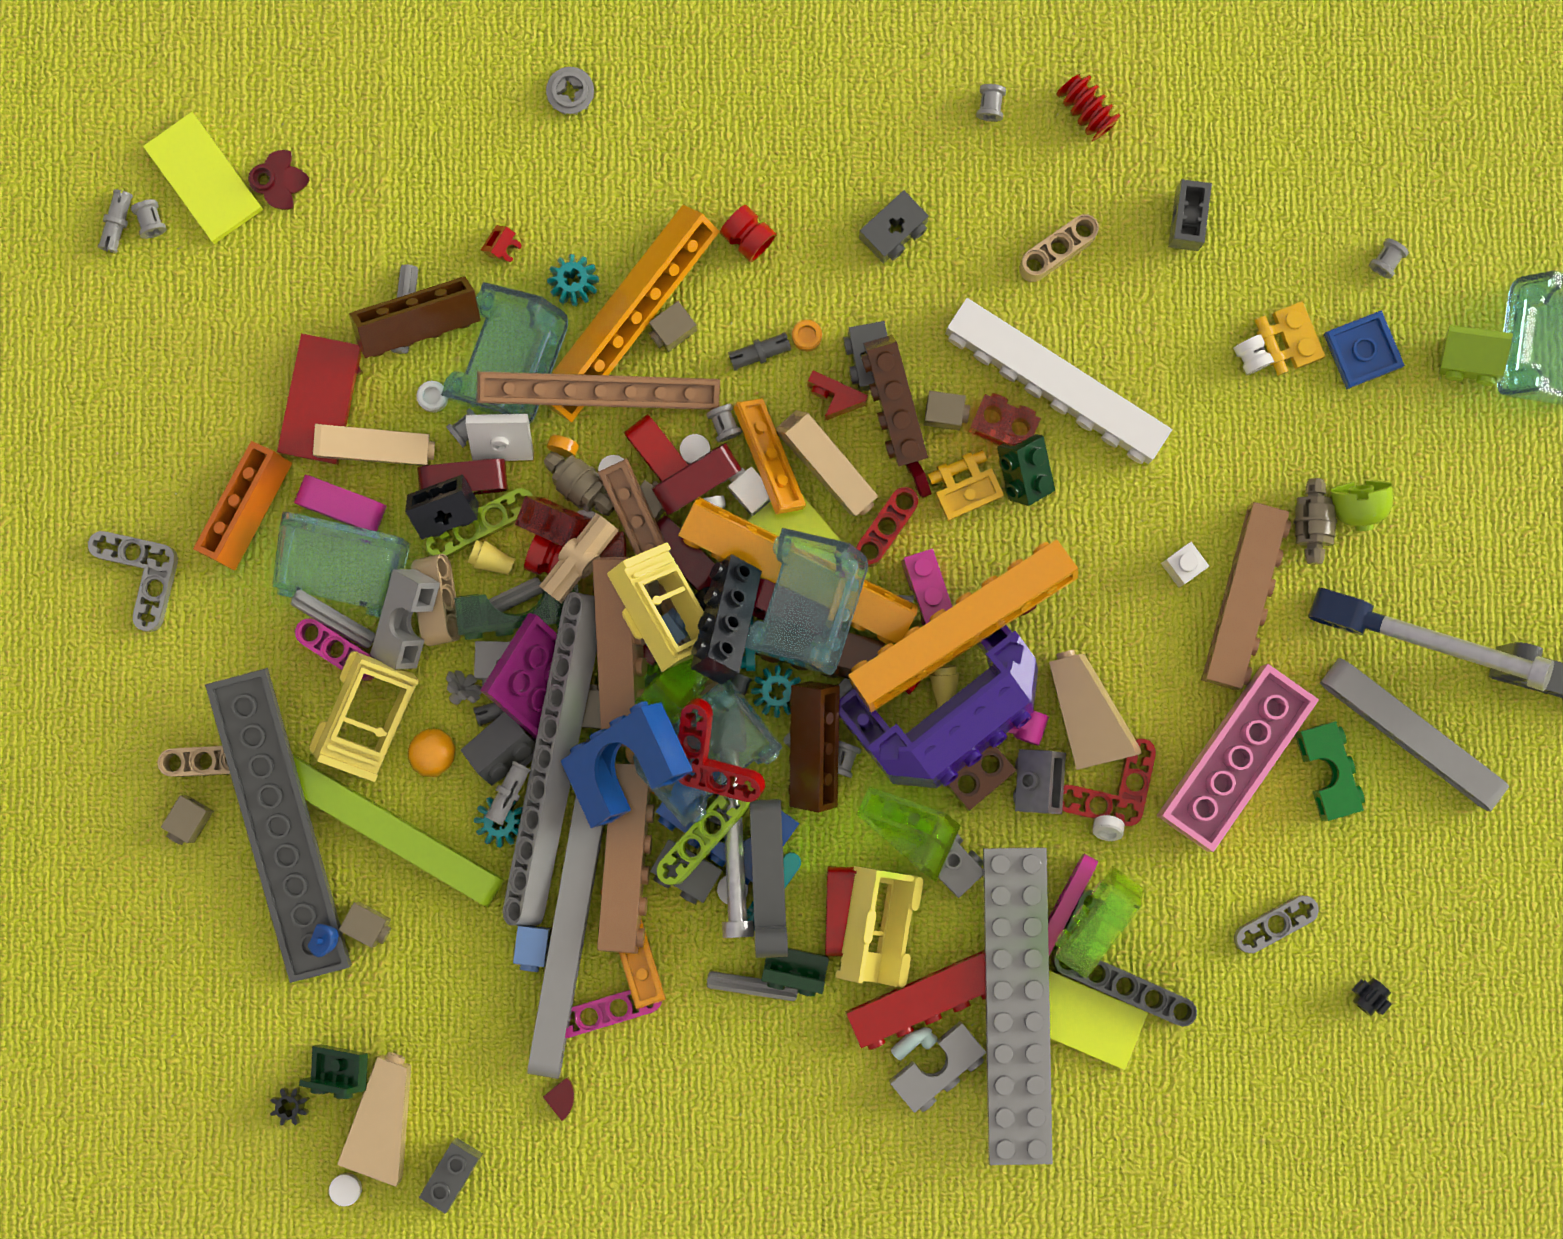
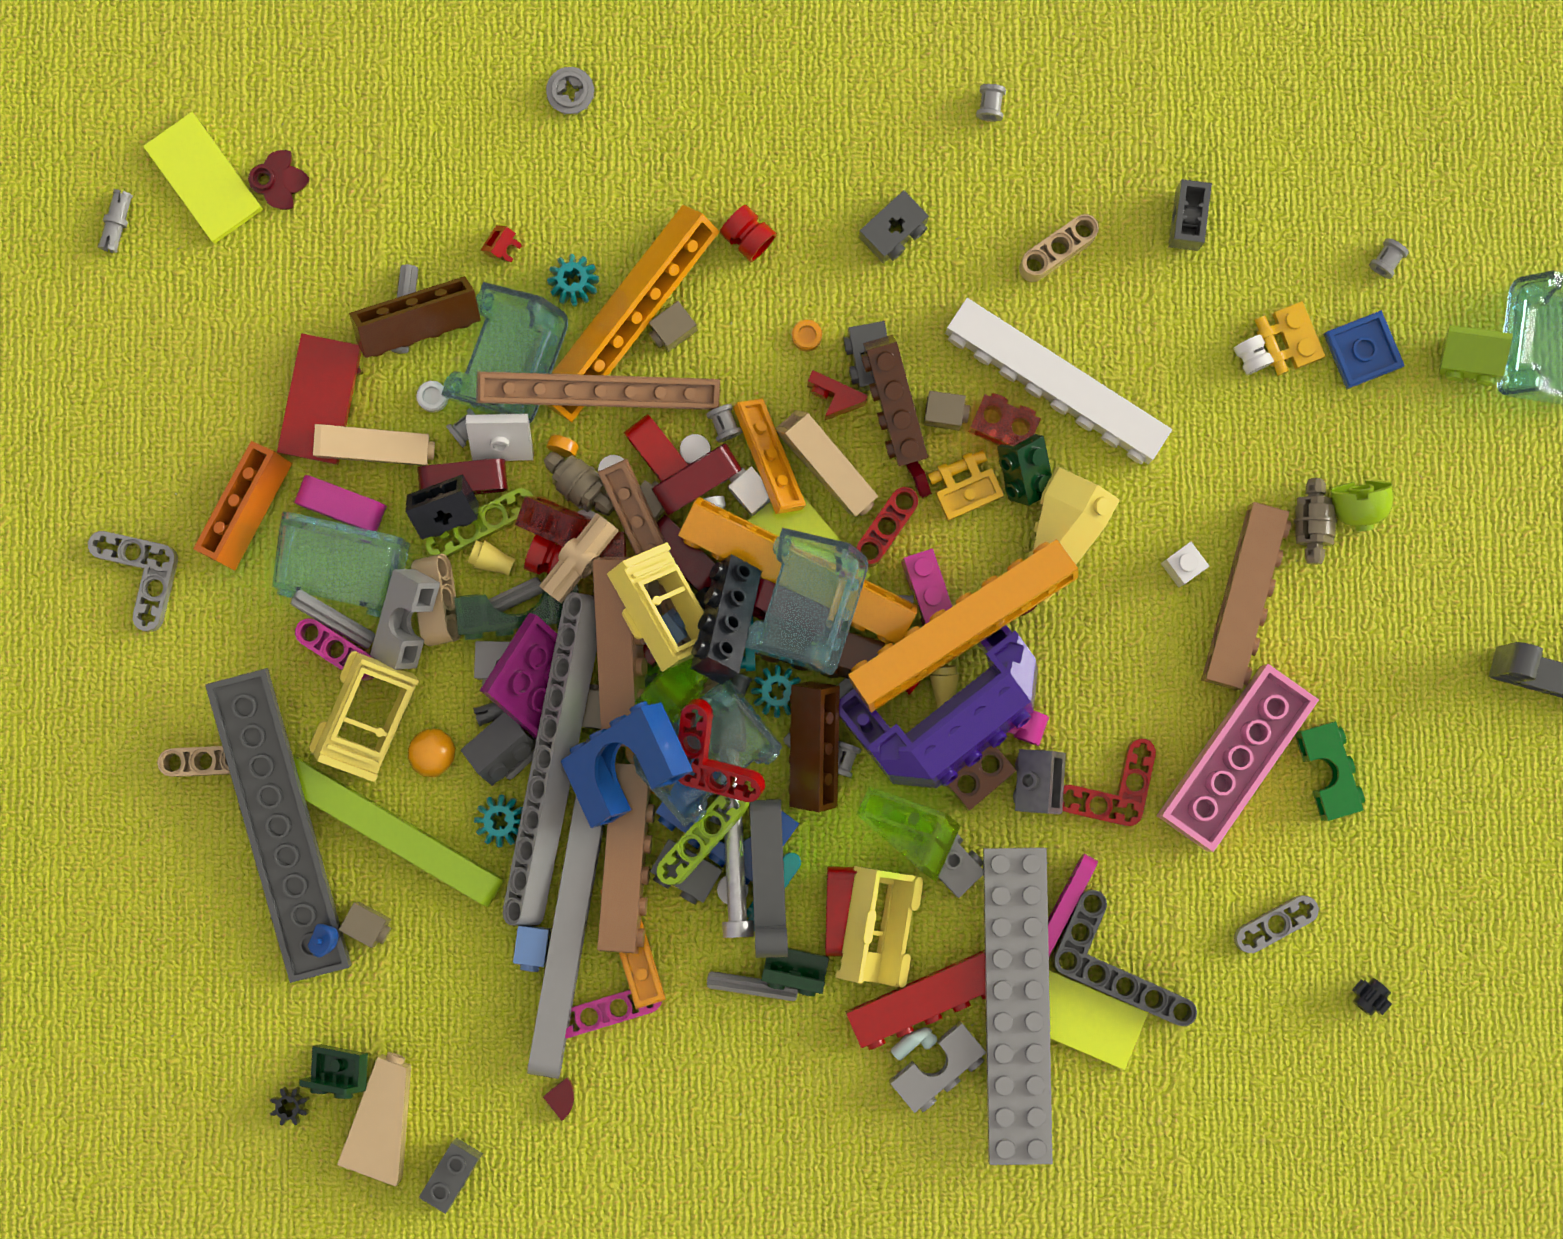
light grey bush [131,199,167,239] -> none
dark tan brick [161,795,214,845] -> none
white tile [329,1173,362,1206] -> none
light grey plant [446,670,482,705] -> none
light grey pin [485,761,531,826] -> none
dark grey pin [728,332,791,371] -> none
tan slope [1049,650,1142,770] -> none
clear neon green wedge [1055,866,1143,979] -> none
red piece [1056,74,1121,142] -> none
white tile [1093,815,1125,841] -> none
flat silver piece [1308,588,1554,691] -> none
light grey beam [1320,658,1509,812] -> none
none -> light yellow wedge [1028,467,1120,603]

